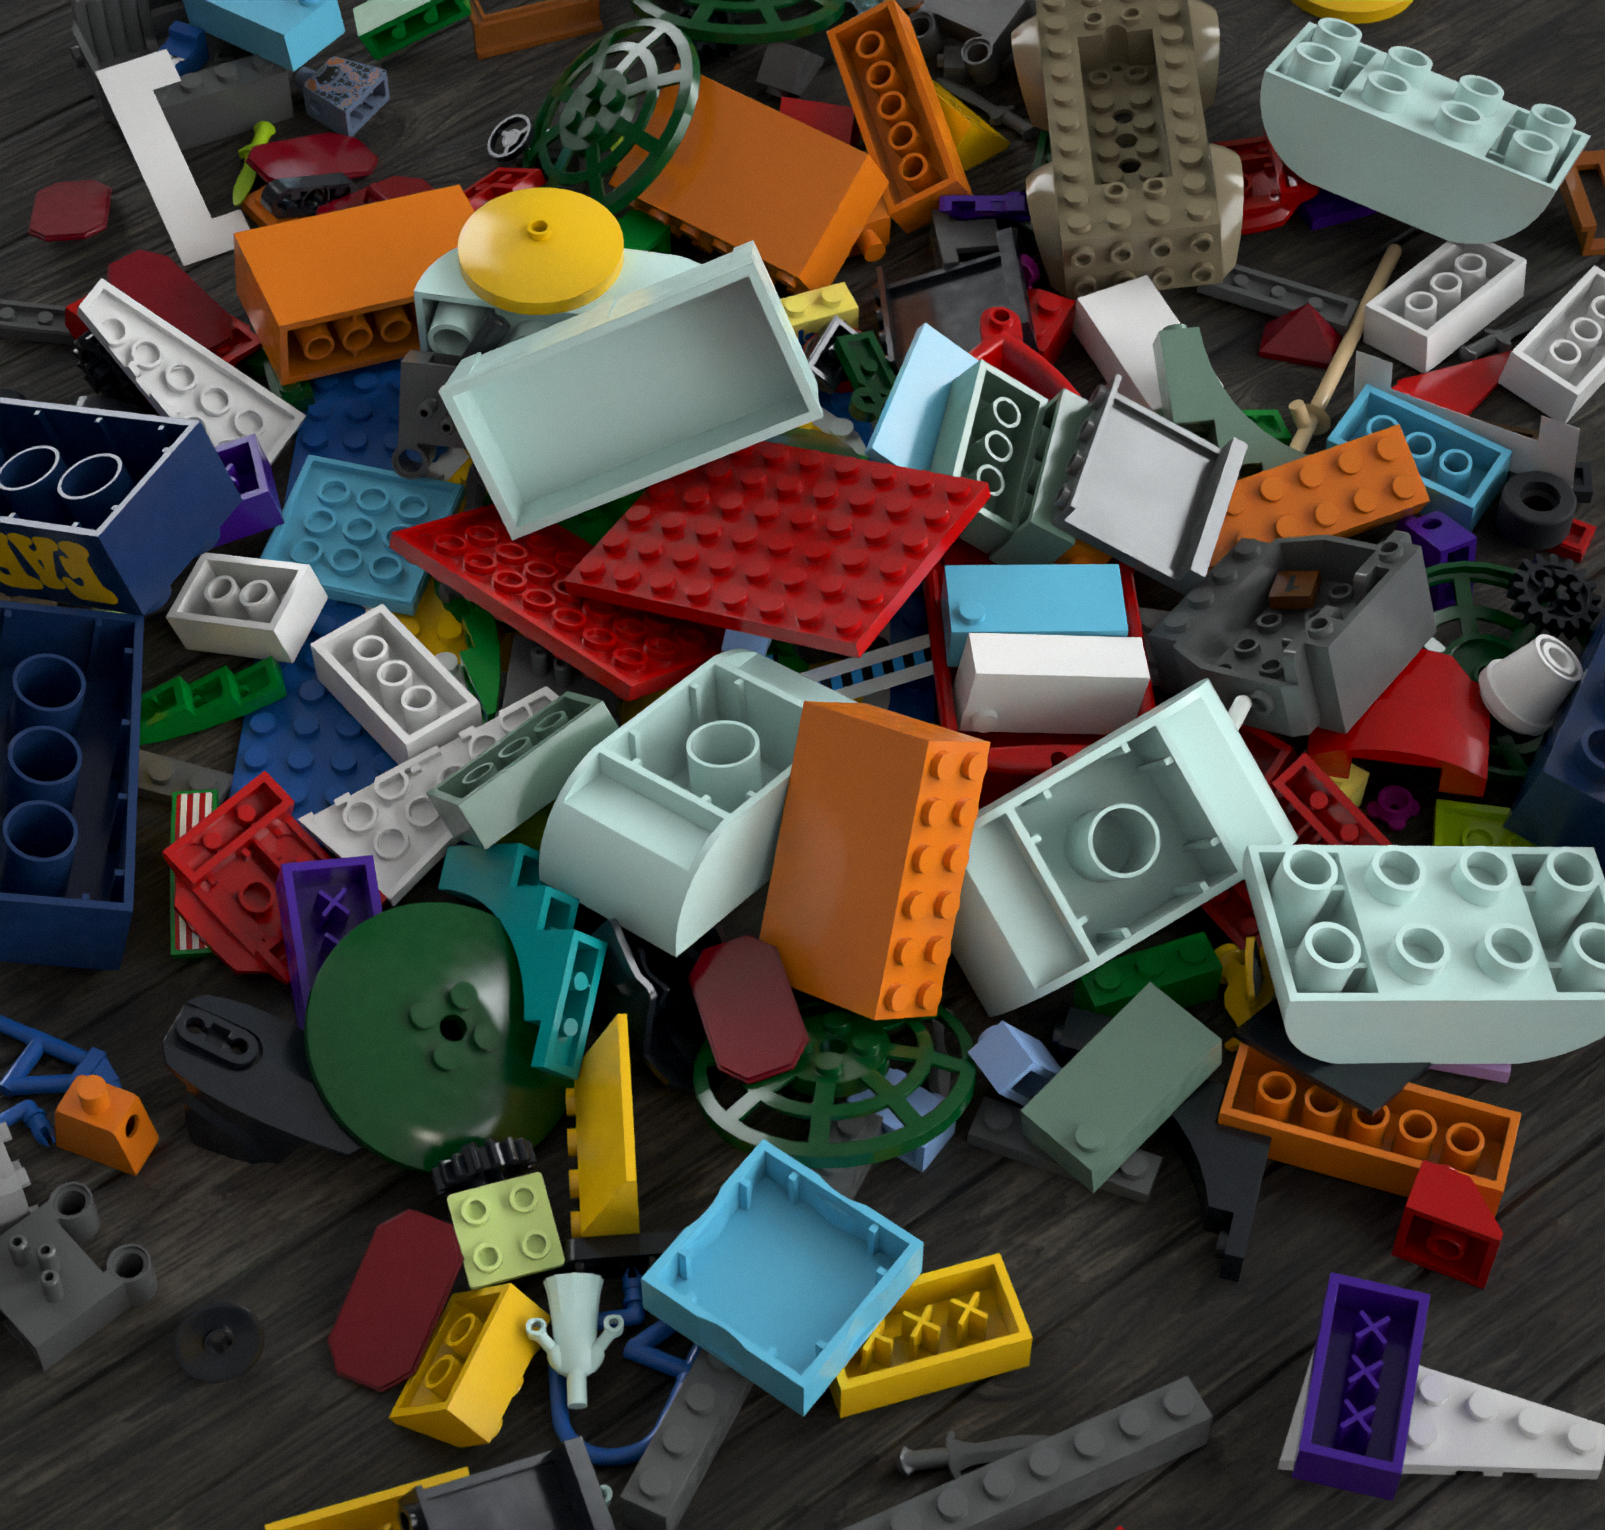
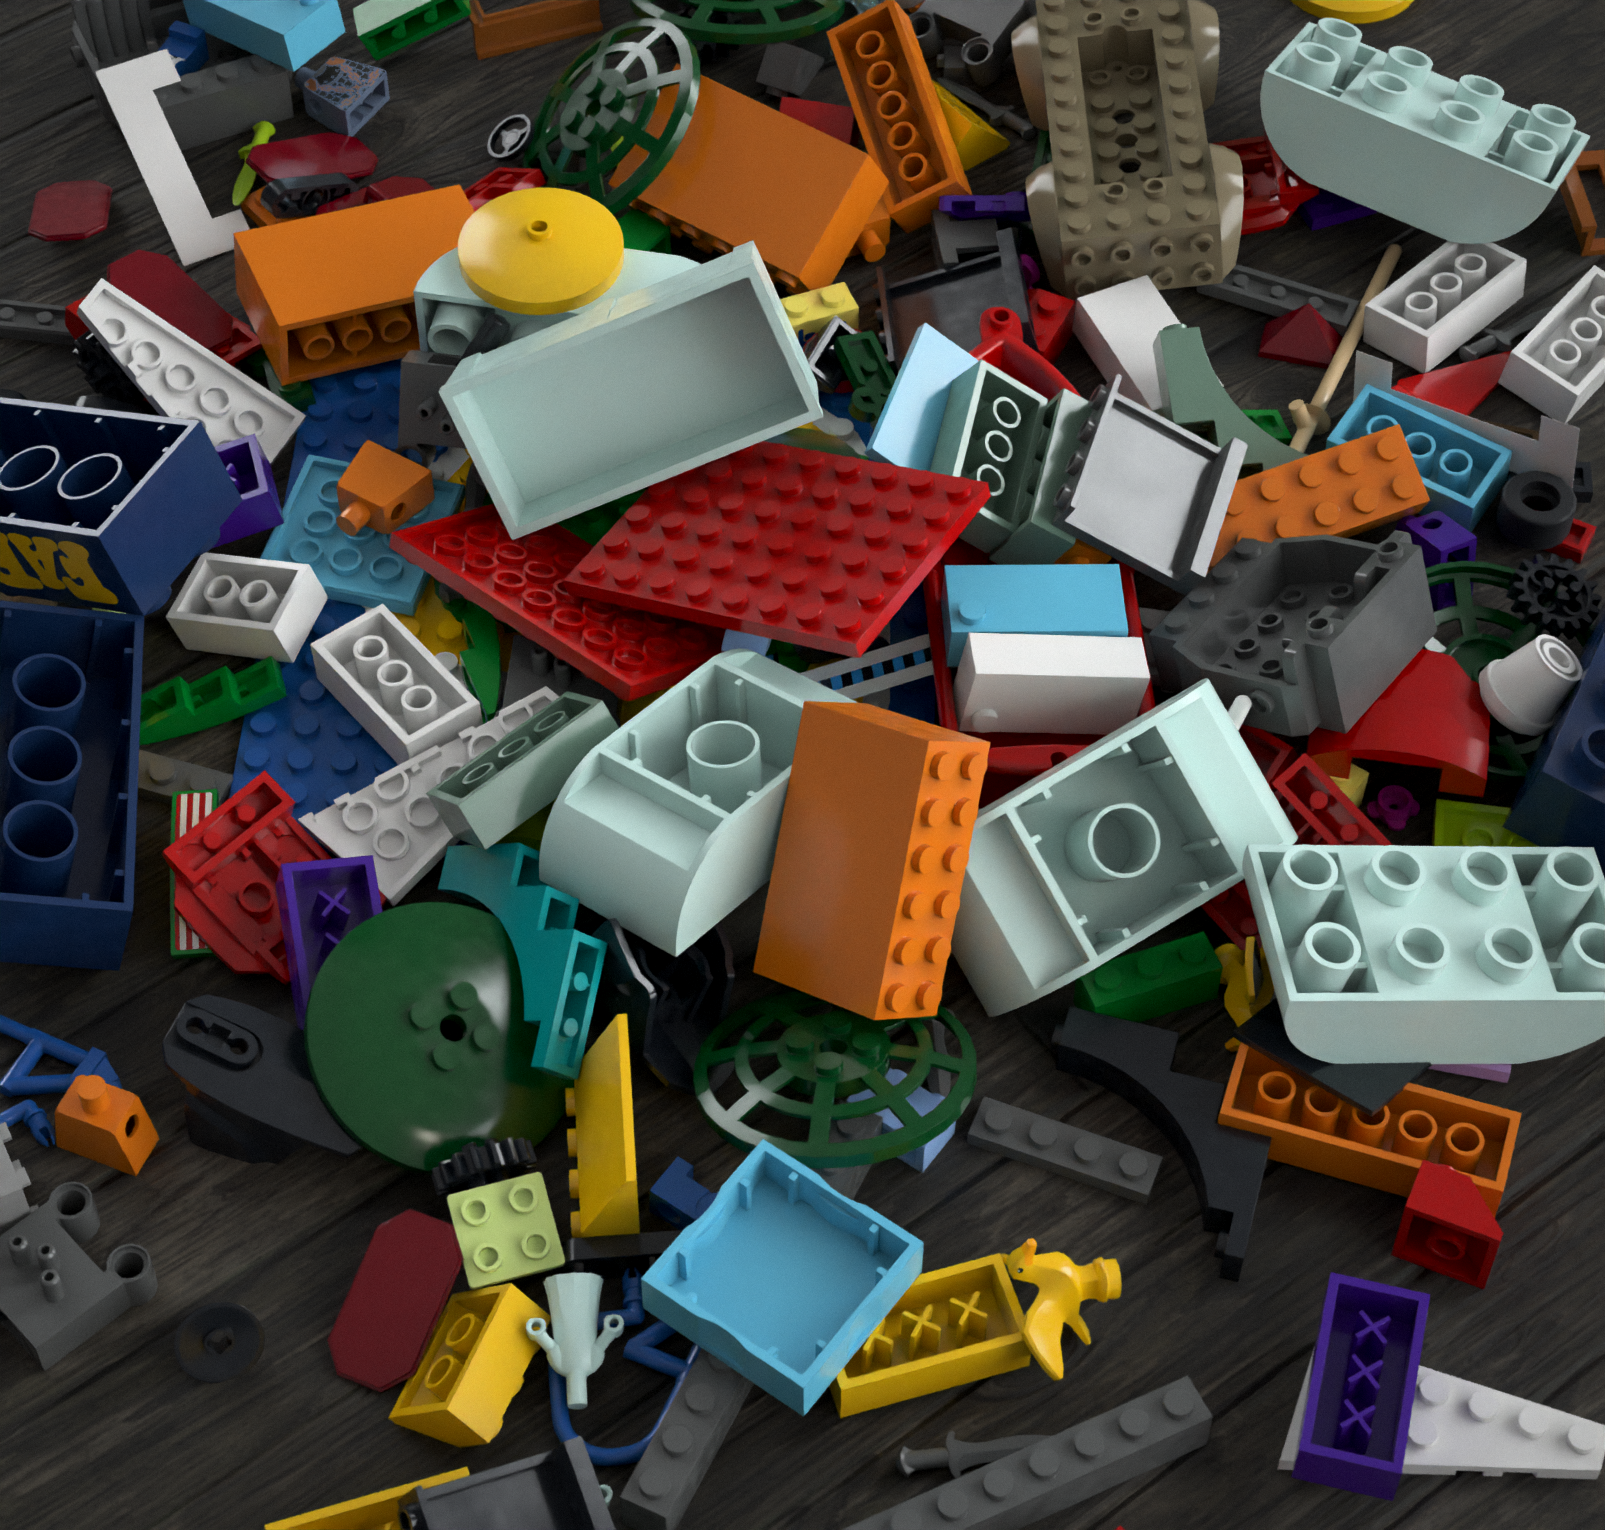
dark red shield [688,934,809,1085] -> none
light blue piece [968,1021,1062,1106] -> none
sand green brick [1020,982,1222,1193] -> none
reddish brown tile [1268,570,1322,609] -> none
none -> orange torso [336,440,435,536]
none -> blue leg [649,1157,718,1231]
none -> yellow animal [1001,1238,1121,1381]

